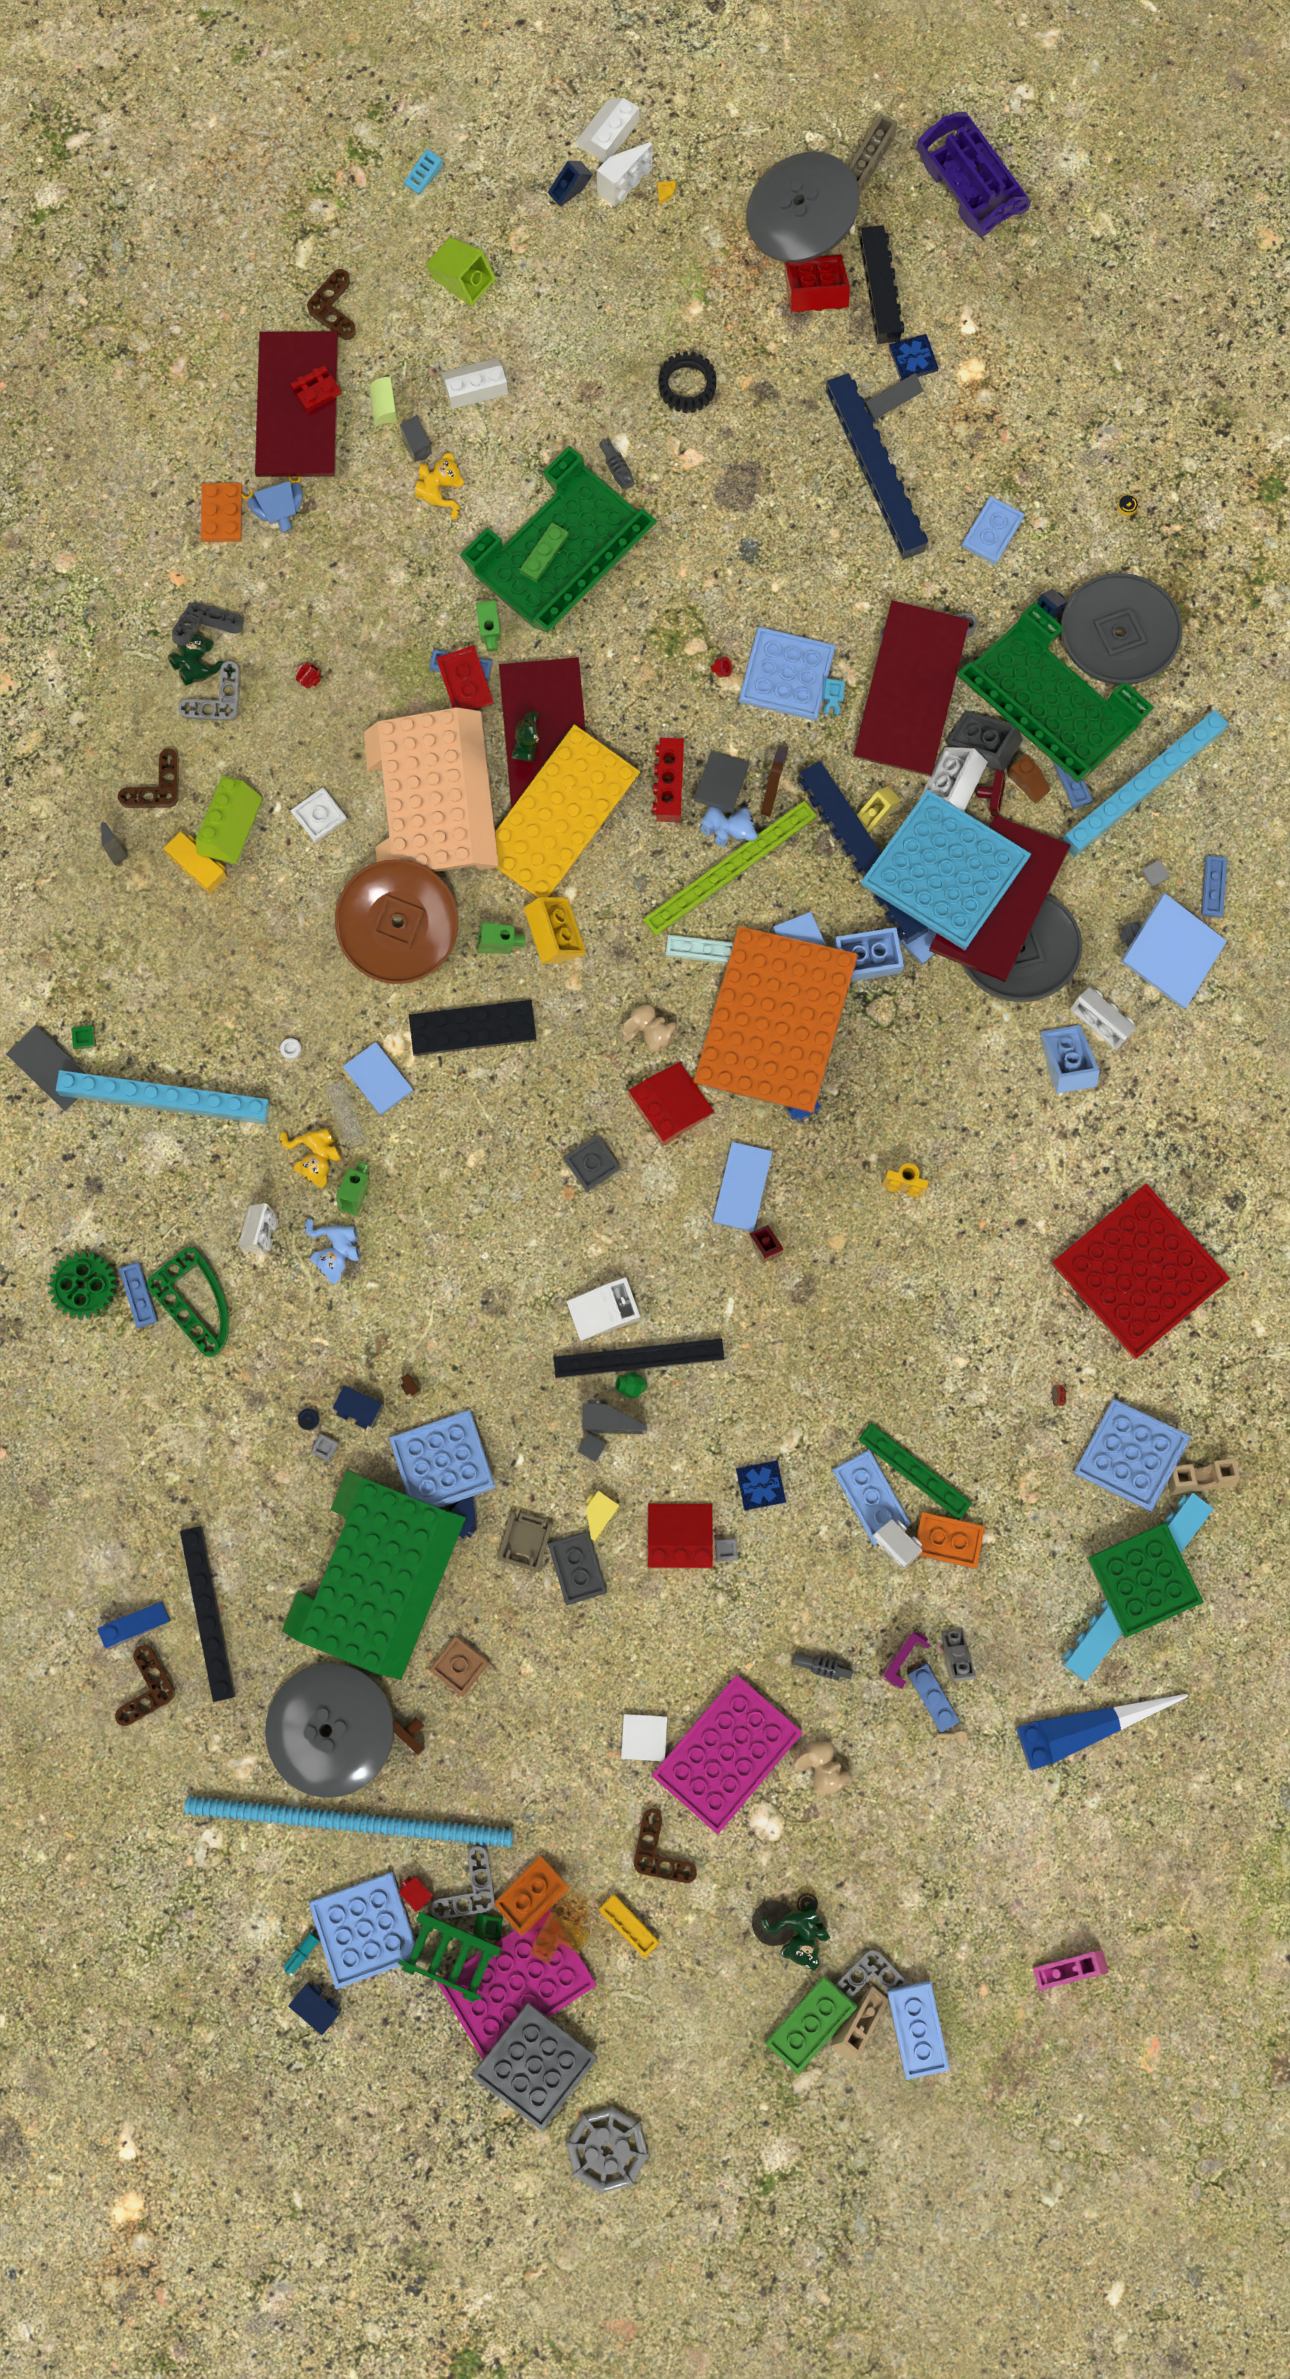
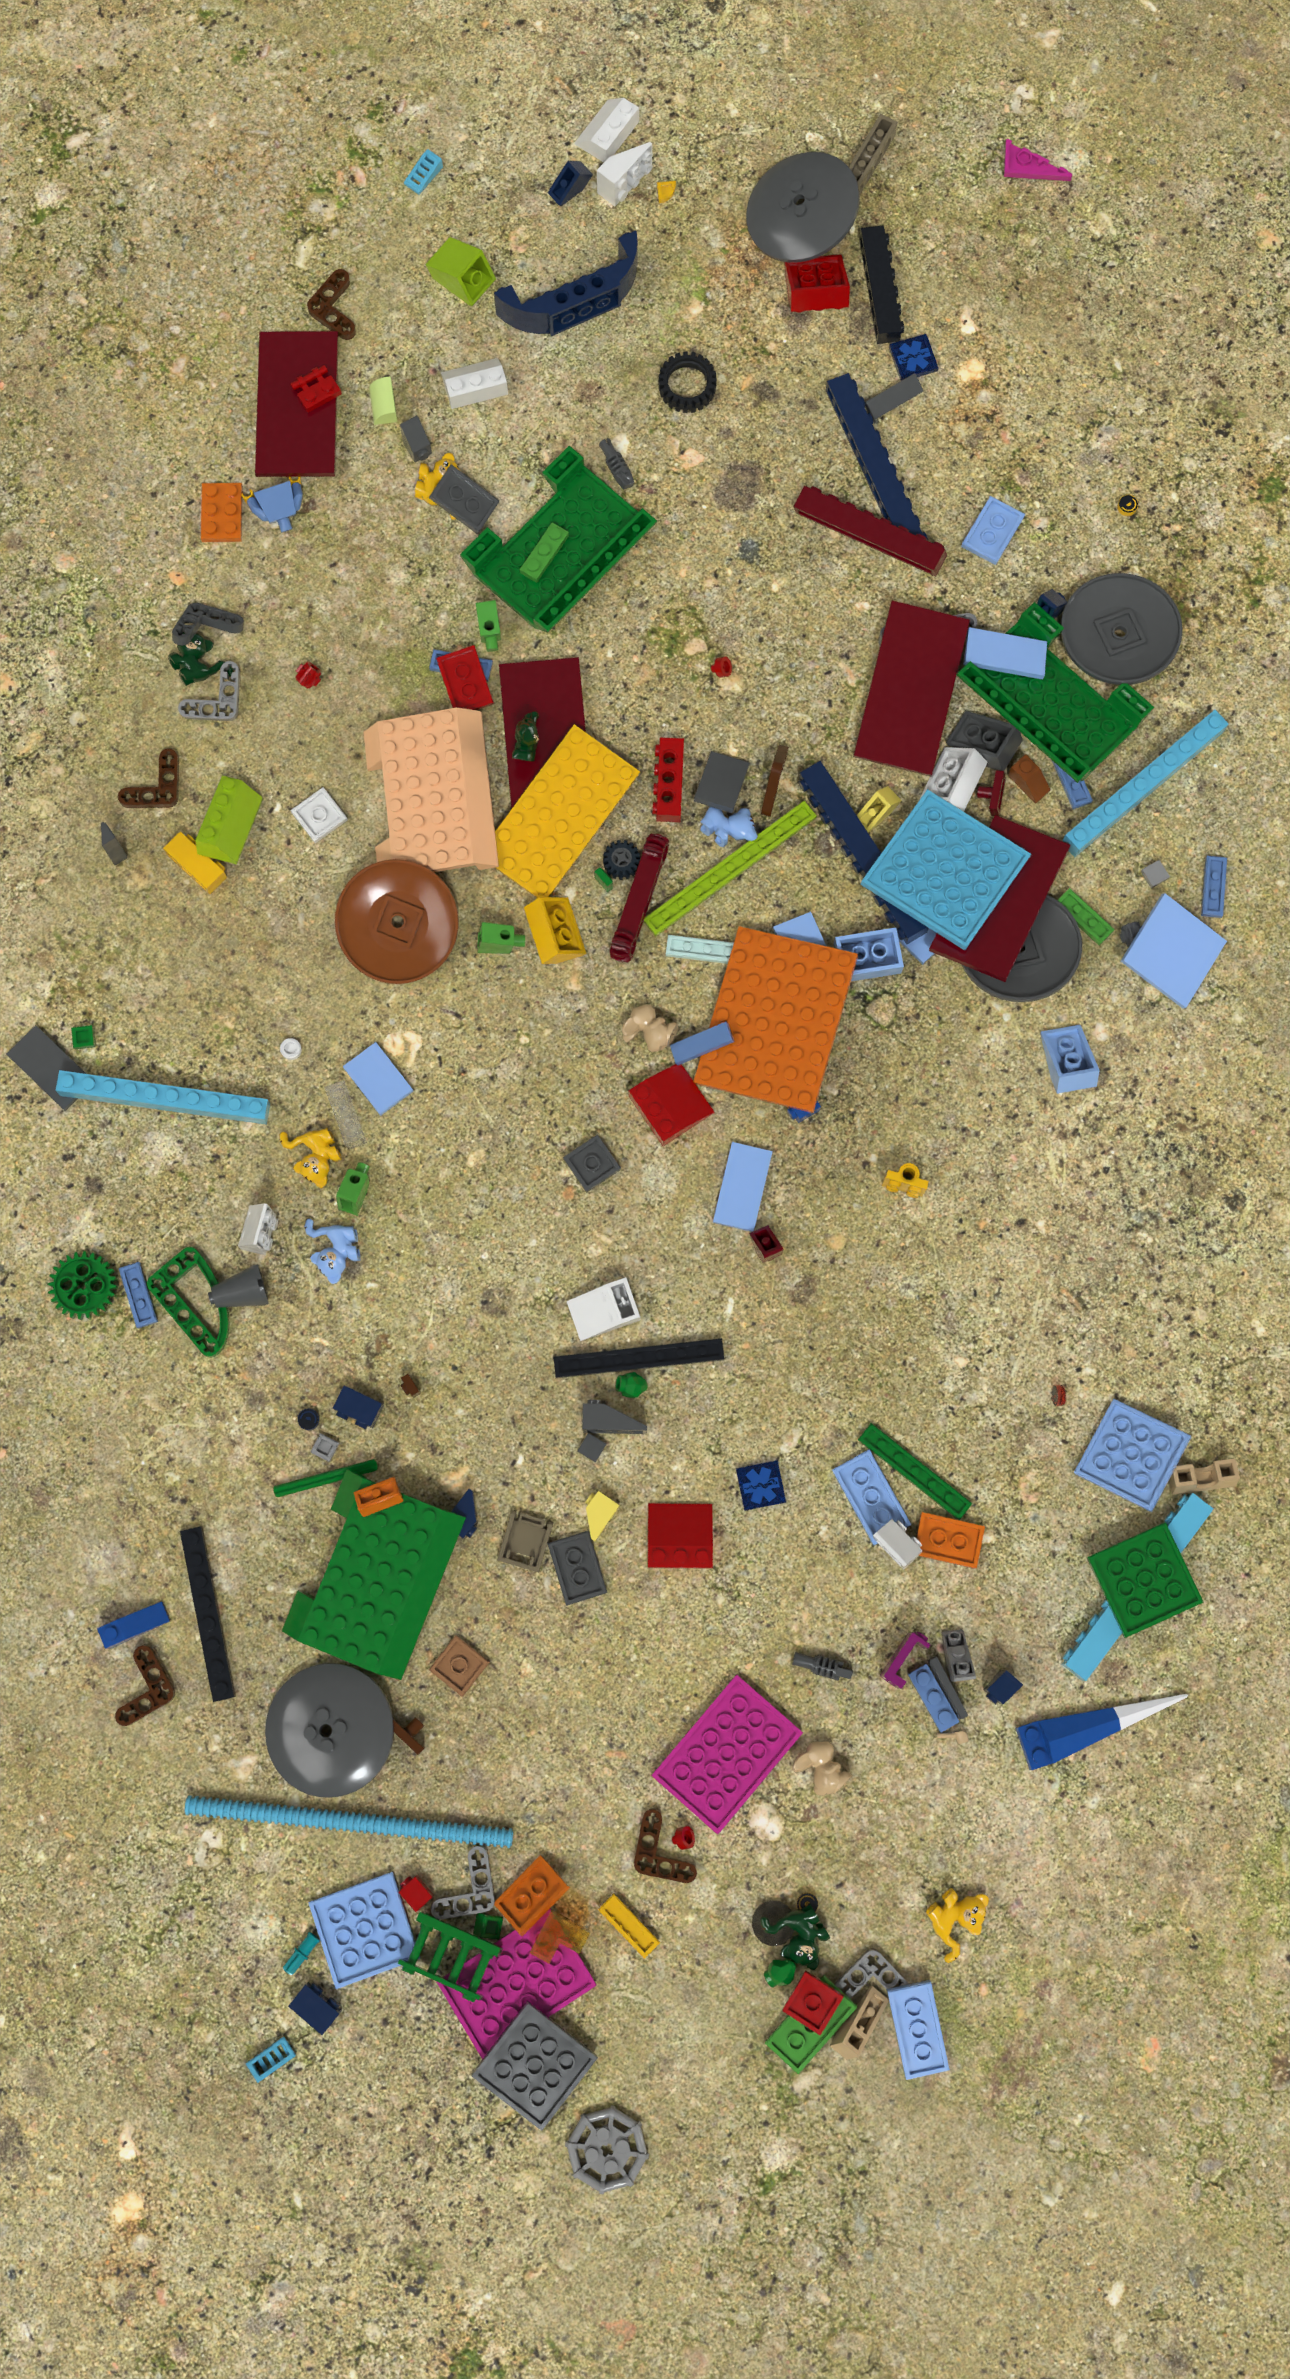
light blue tile [389,1410,496,1508] -> none
black plate [409,1000,537,1056] -> none
white tile [621,1714,667,1761] -> none
light grey tile [715,1538,738,1562] -> none
light blue tile [739,627,836,721] -> none
medium azure plate [822,678,845,716] -> none
dark purple piece [916,112,1031,238] -> none
dark pink slope [1033,1950,1109,1991] -> none
red plate [1051,1183,1230,1360] -> none
white slope [1070,987,1136,1051] -> none
none -> dark grey cone [208,1264,269,1308]
none -> medium azure slope [246,2037,296,2083]
none -> green axle [273,1459,378,1497]
none -> orange slope [354,1477,403,1517]
none -> dark grey tile [429,465,499,534]
none -> dark blue slope [494,230,638,337]
none -> green tile [594,867,613,893]
none -> black wheel [603,840,640,880]
none -> dark red arm [610,833,669,963]
none -> medium blue tile [670,1022,734,1065]
none -> red tile [672,1826,695,1850]
none -> green rock [764,1959,796,1988]
none -> red plate [782,1970,844,2035]
none -> dark red brick [793,485,947,577]
none -> yellow animal [926,1888,989,1963]
none -> dark grey tile [927,1656,968,1719]
none -> light blue tile [964,627,1047,679]
none -> dark blue slope [983,1670,1023,1705]
none -> dark pink wing [1004,139,1072,181]
none -> bright green plate [1057,888,1115,946]

